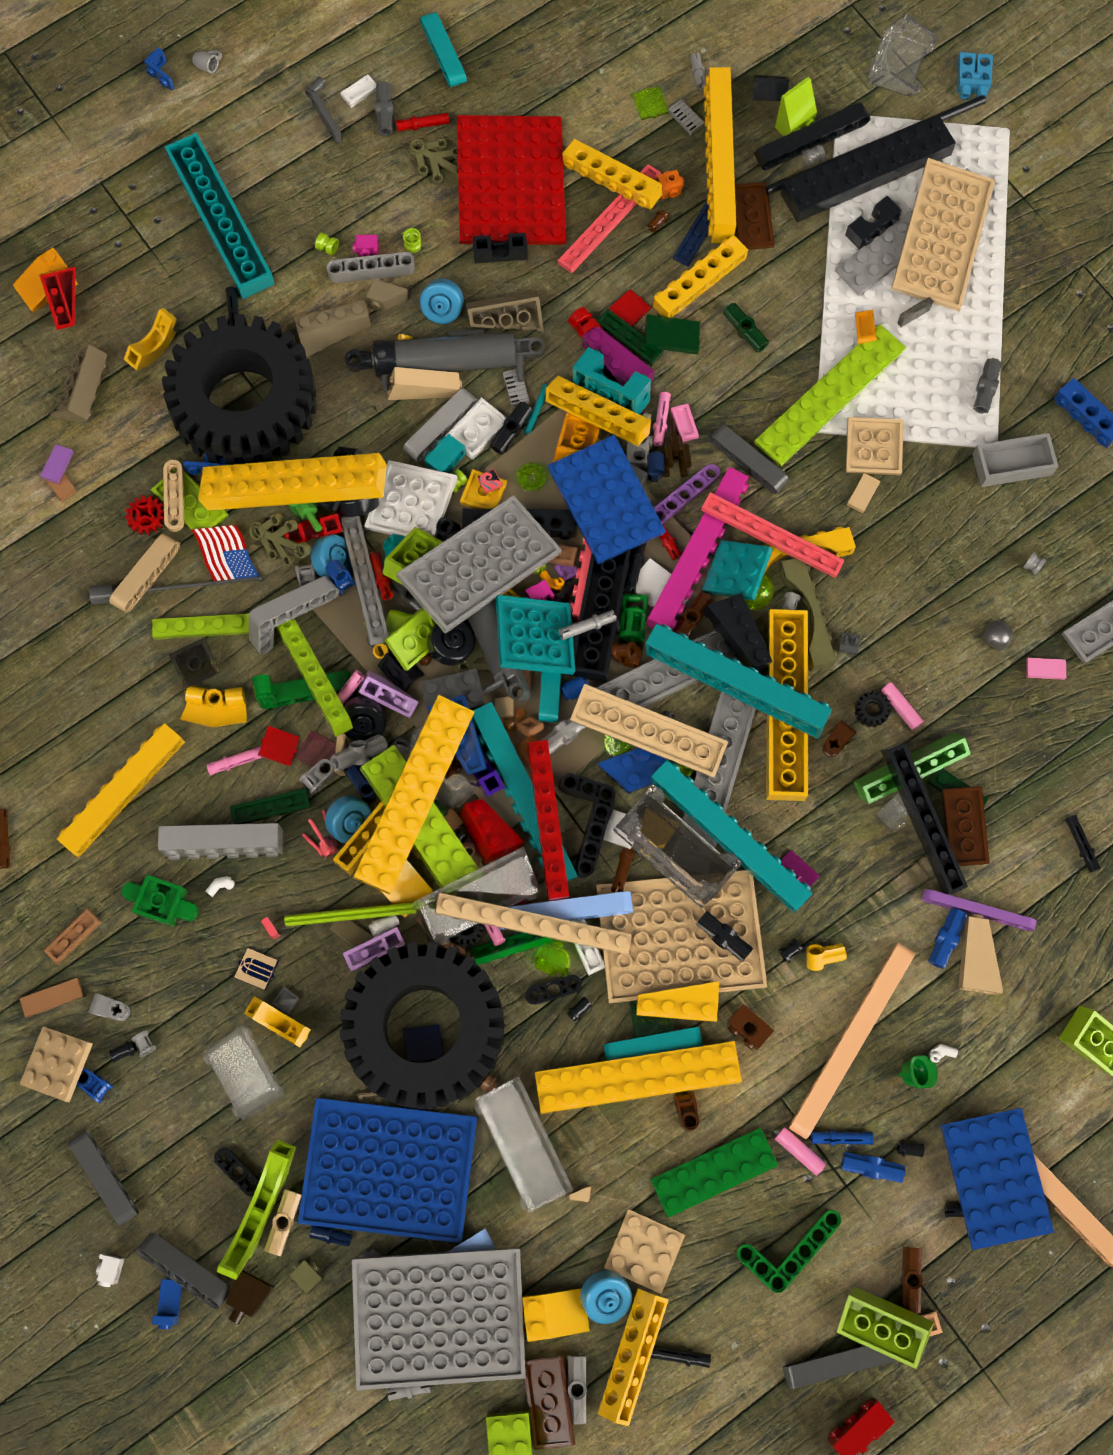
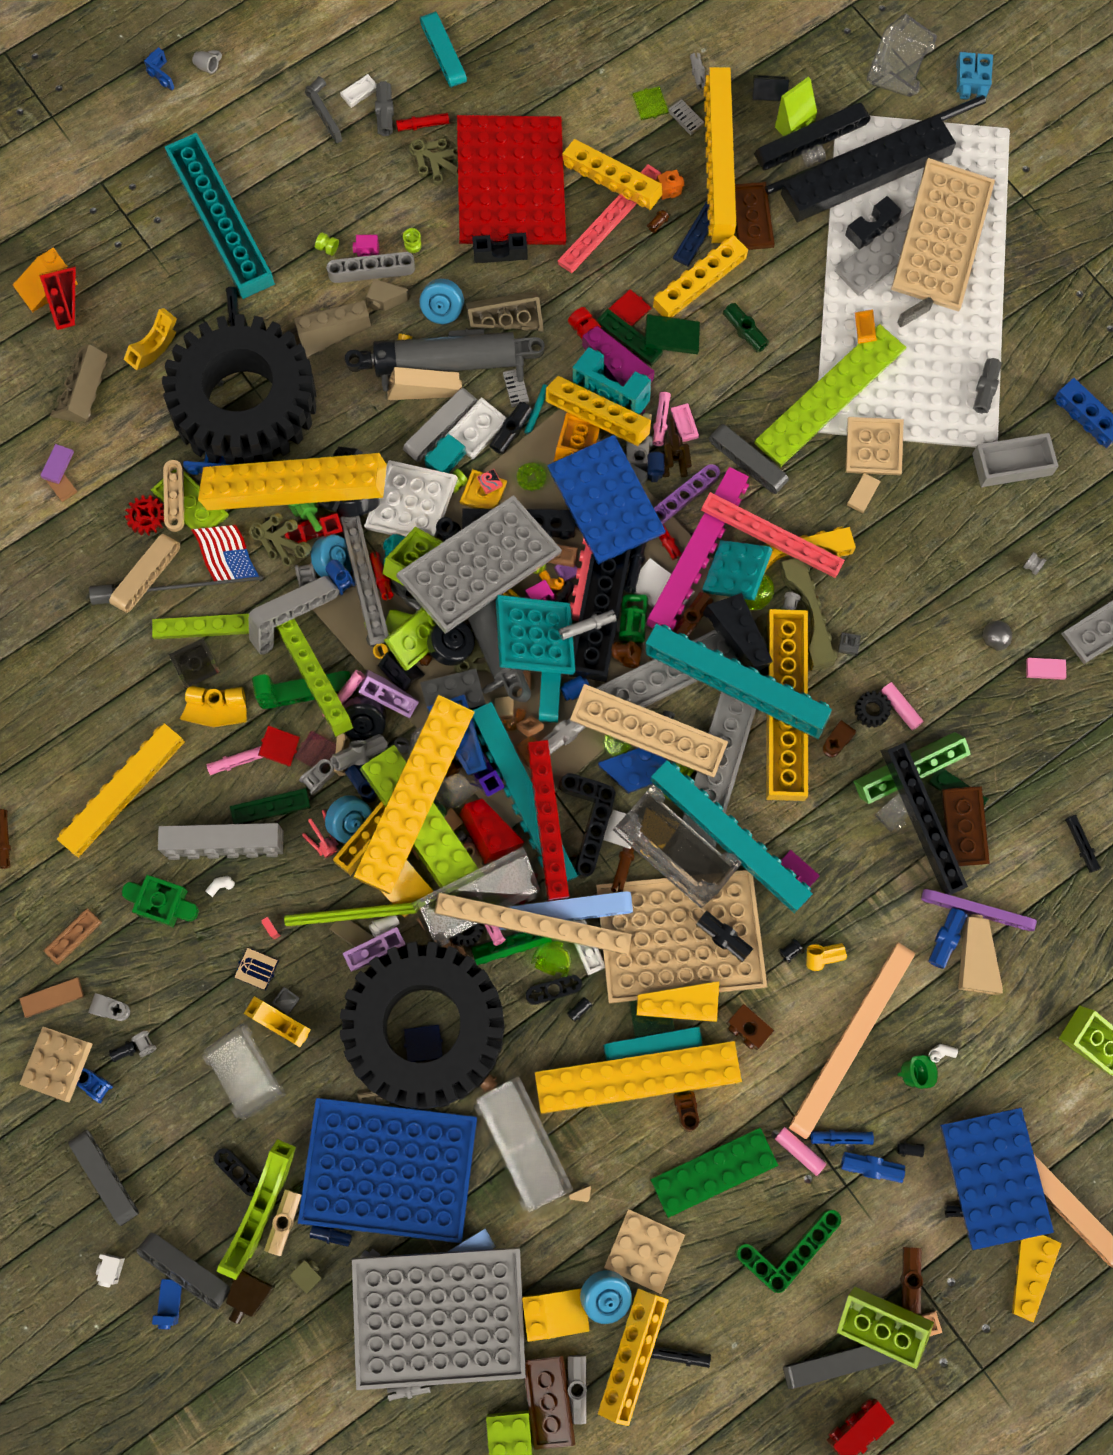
none -> yellow wing [1012,1235,1062,1323]

